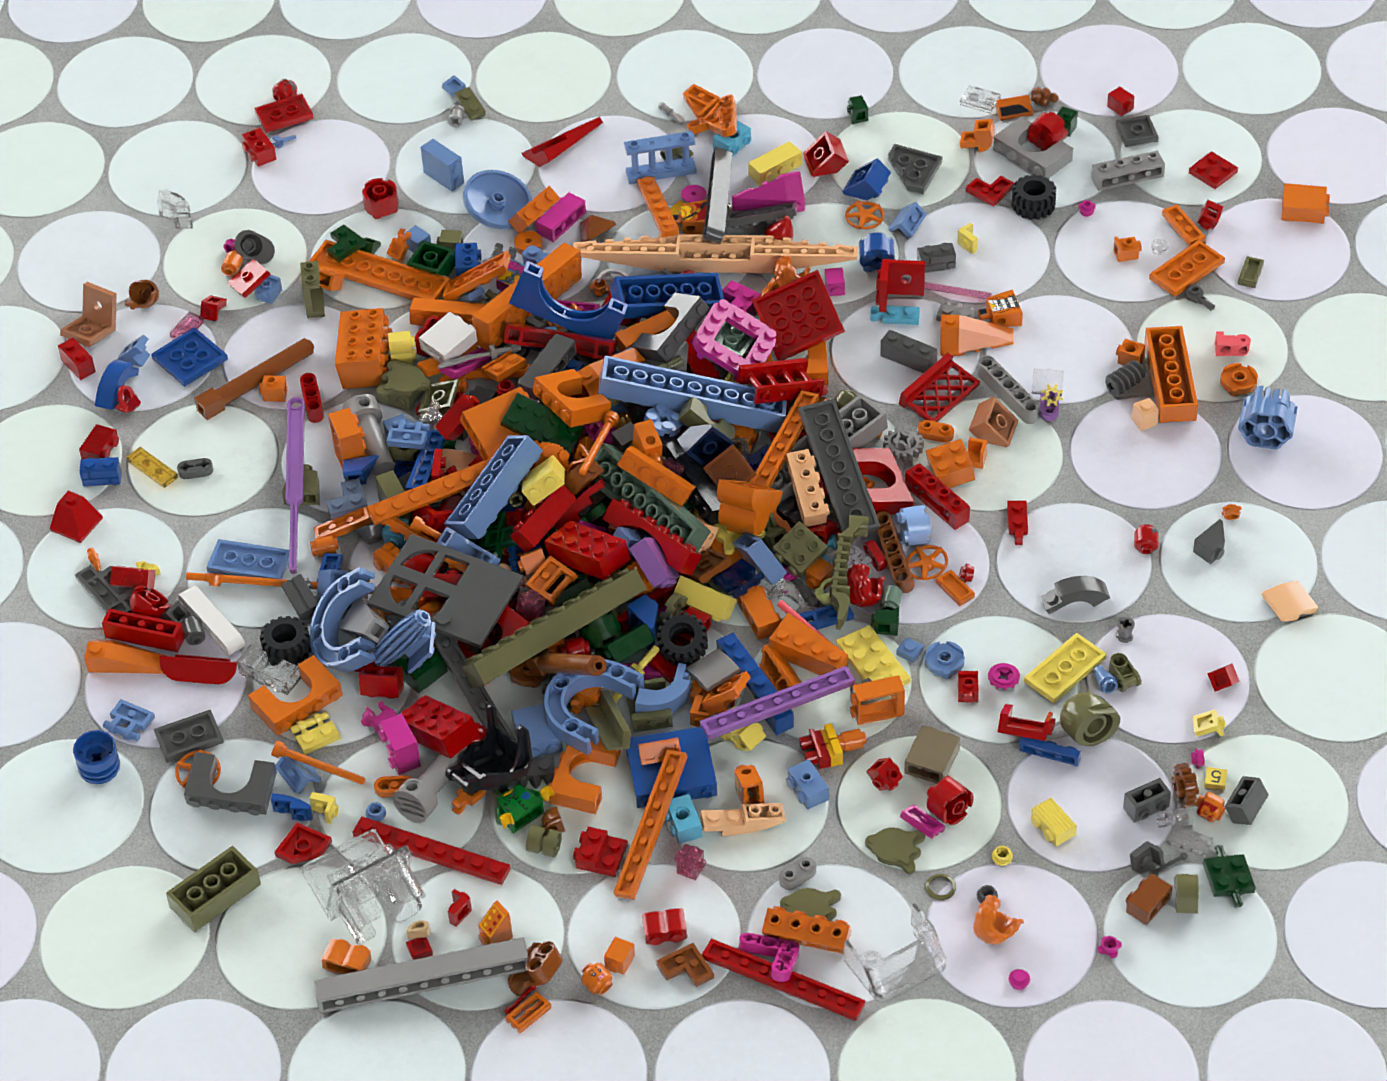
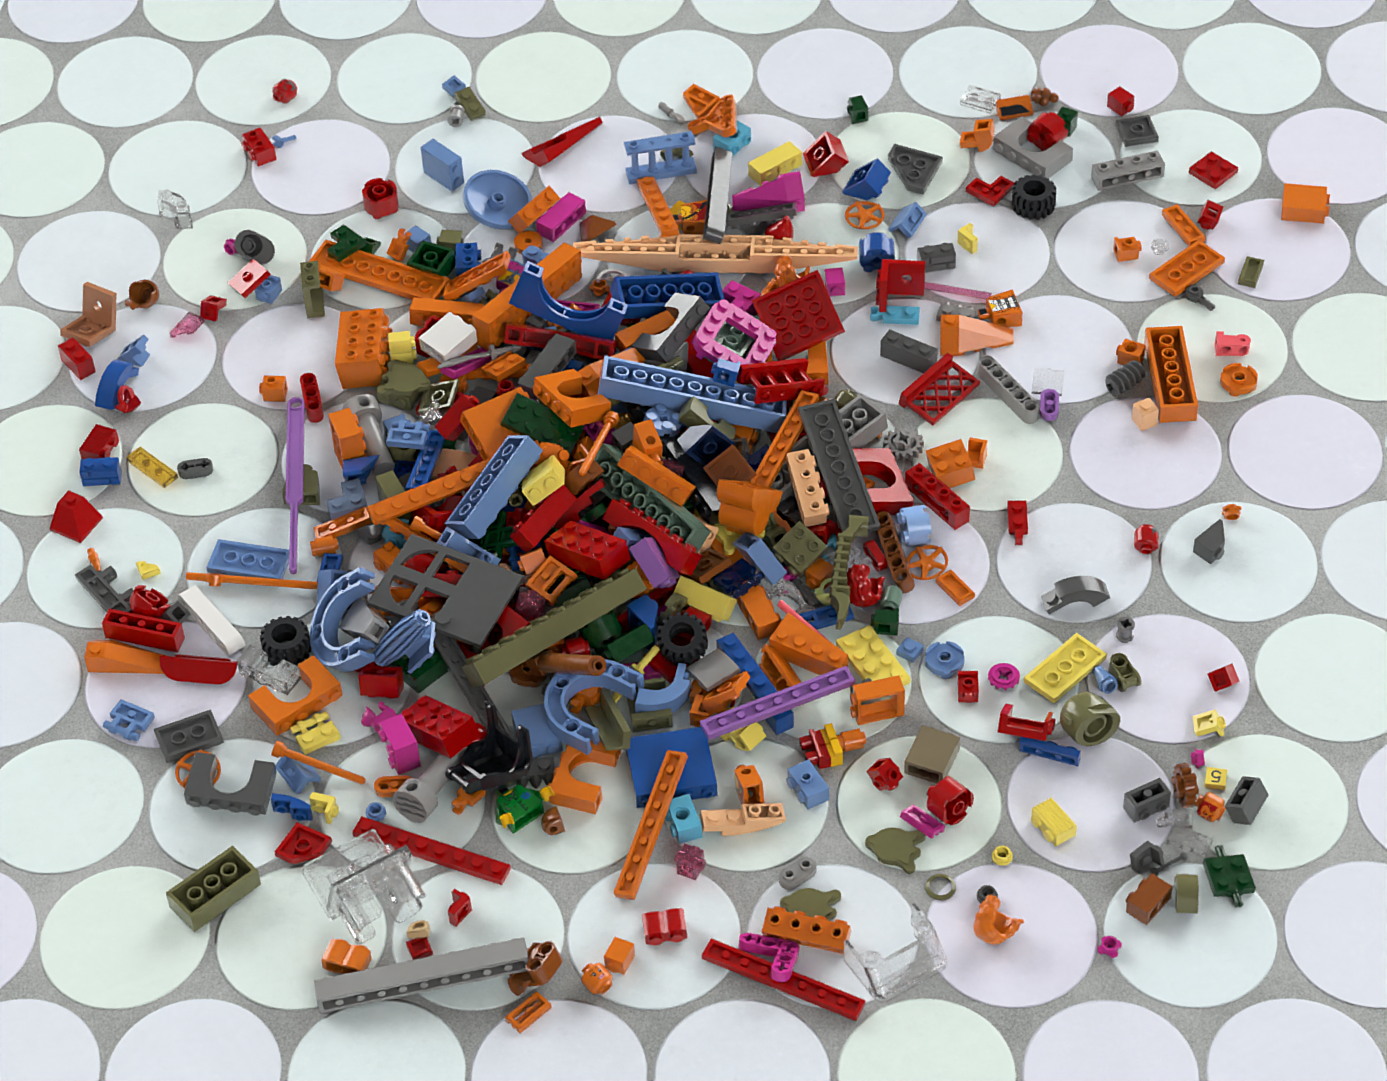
blue wheel [73,730,120,784] -> none
red brick [110,566,156,590] -> none
blue plate [151,327,228,387] -> none
dark grey brick [182,616,206,645] -> none
dark orange brick [194,338,314,420] -> none
orange brick [221,251,243,276] -> none
red plate [254,94,314,133] -> none
dark grey brick [281,574,320,621] -> none
red plate [431,449,447,481] -> none
orange slope [478,900,513,945] -> none
red hinge [505,986,537,1015] -> none
olive wheel [526,825,562,858] -> none
red plate [573,826,628,877] -> none
orange plate [638,737,681,765] -> none
dark orange plate [656,943,714,987] -> none
dark pink piece [681,185,707,203] -> none
orange plate [917,420,954,442] -> none
red plate [959,563,974,583] -> none
nougat slope [969,396,1019,447] -> none
dark pink plate [1008,969,1030,990] -> none
light yellow gear [1041,384,1063,406] -> none
dark pink plate [1078,200,1096,216] -> none
medium blue piece [1238,386,1298,450] -> none
light nougat slope [1262,581,1319,622] -> none
none -> blue brick [711,358,741,387]

